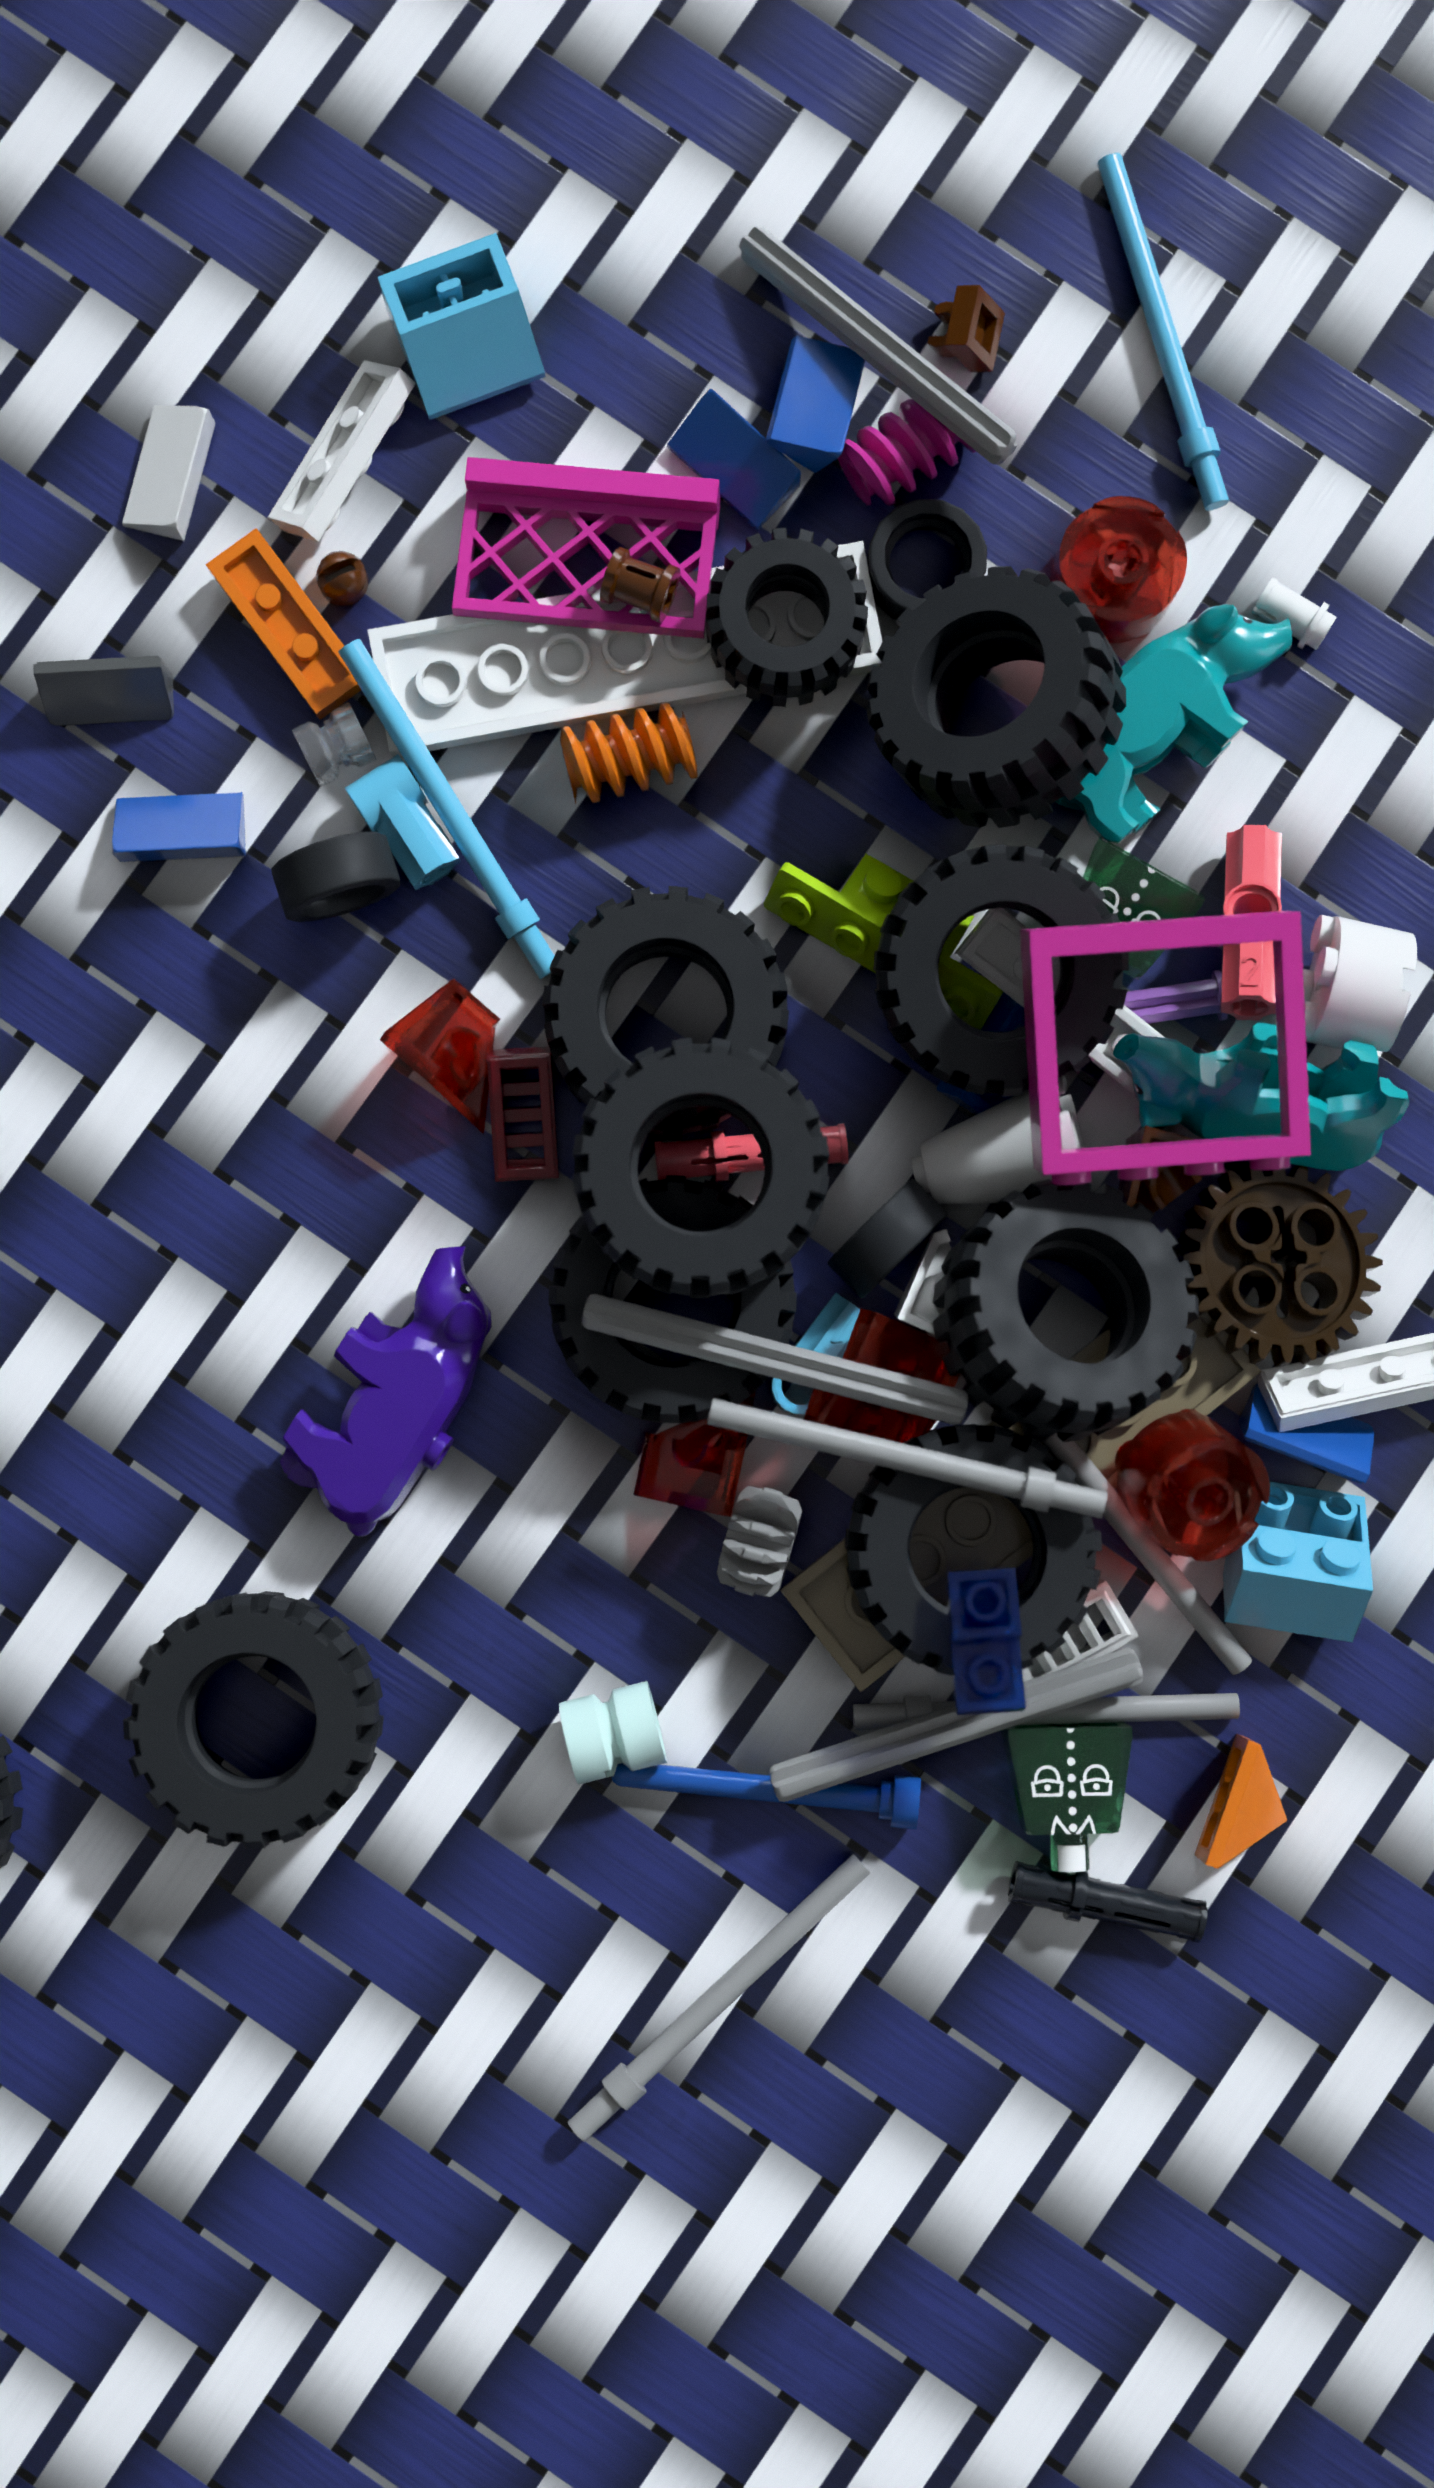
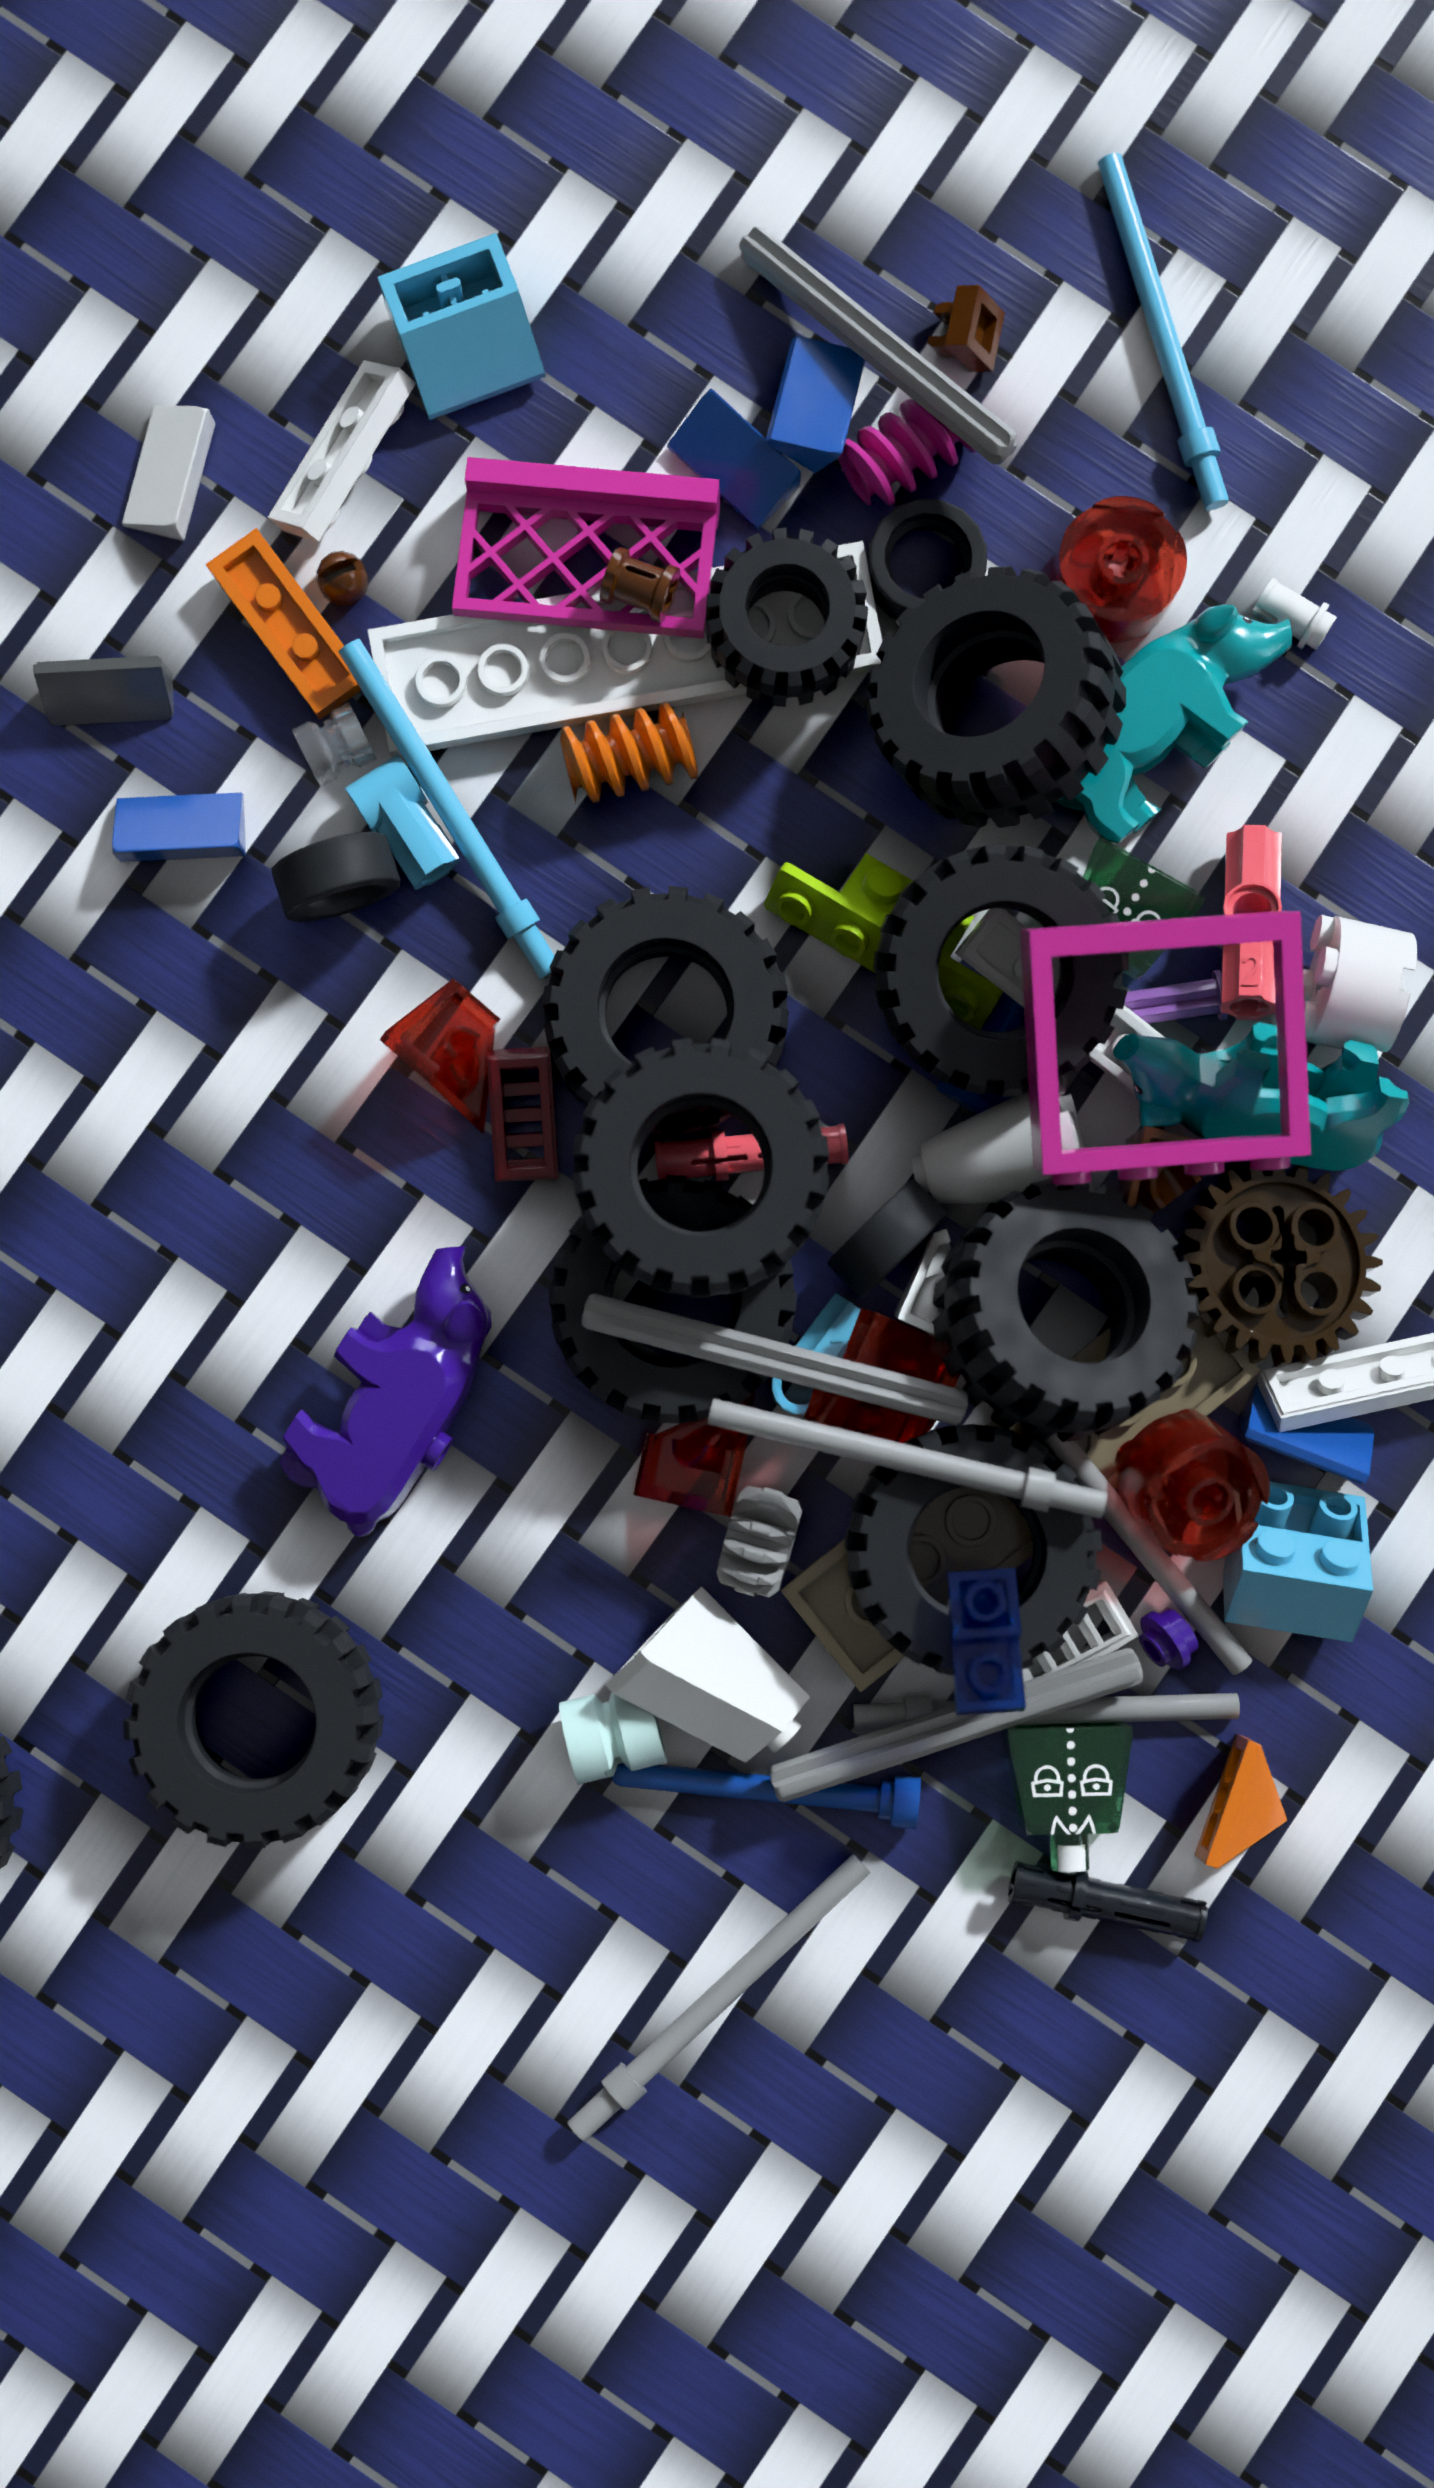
none -> white slope [606,1586,810,1763]
none -> dark purple plate [1139,1608,1198,1671]

